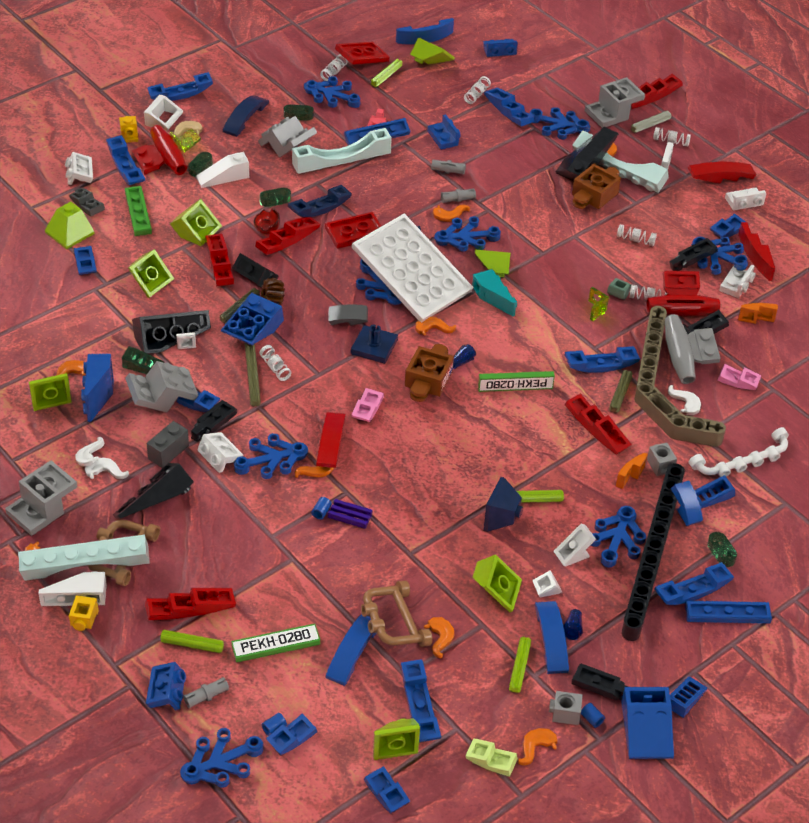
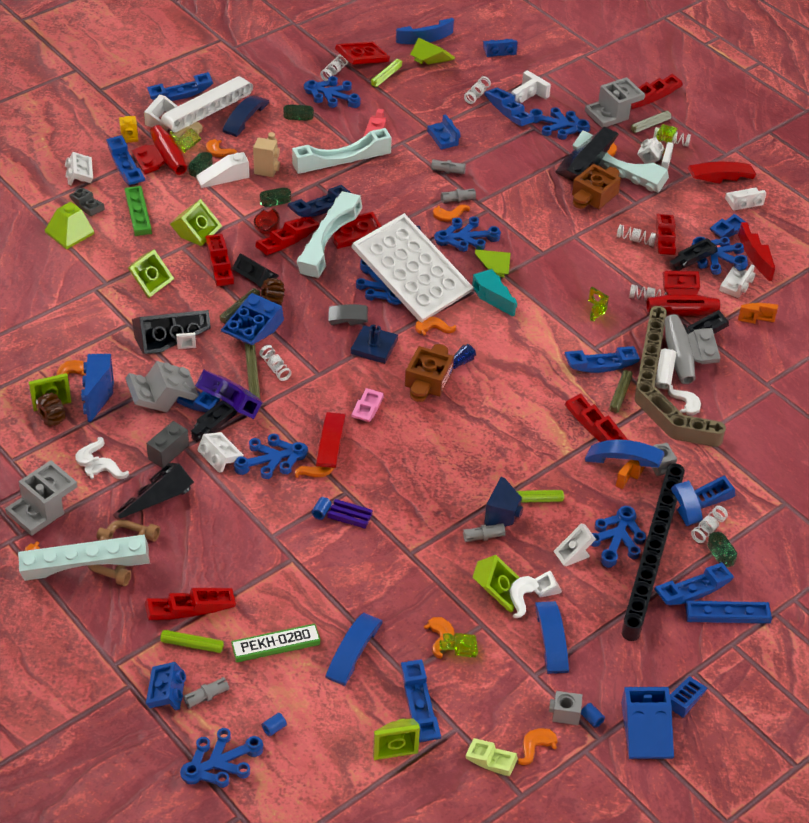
white slope [39,571,107,606] -> none
yellow brick [69,595,99,631] -> none
blue slope [74,246,97,275] -> none
clear green slope [122,346,165,374] -> none
light grey bracket [258,116,317,158] -> none
blue slope [266,713,318,755] -> none
blue tile [344,118,411,146] -> none
medium nougat bar [361,580,432,647] -> none
blue slope [364,766,410,814] -> none
tile [478,371,555,392] -> none
lime axle [509,636,531,693] -> none
clear blue cone [563,609,583,640] -> none
black hinge [571,663,629,700] -> none
sand green brick [607,278,632,300] -> none
white bar [688,427,789,477] -> none
bright pink slope [717,364,761,390] -> none
none -> reddish brown gear [36,392,66,427]
none -> white beam [161,76,253,132]
none -> dark purple arch [195,369,263,419]
none -> orange piece [206,139,238,157]
none -> tan brick [253,132,280,177]
none -> light aqua arch [297,191,362,278]
none -> clear neon green plate [439,633,478,658]
none -> light grey pin [463,523,506,542]
none -> white piece [510,576,540,619]
none -> white bracket [511,70,551,104]
none -> blue slope [585,440,665,468]
none -> white brick [637,137,665,164]
none -> white axle [655,348,677,390]
none -> clear neon green bracket [656,124,678,153]
none -> red slope [656,213,676,255]
none -> white piece [691,506,728,543]

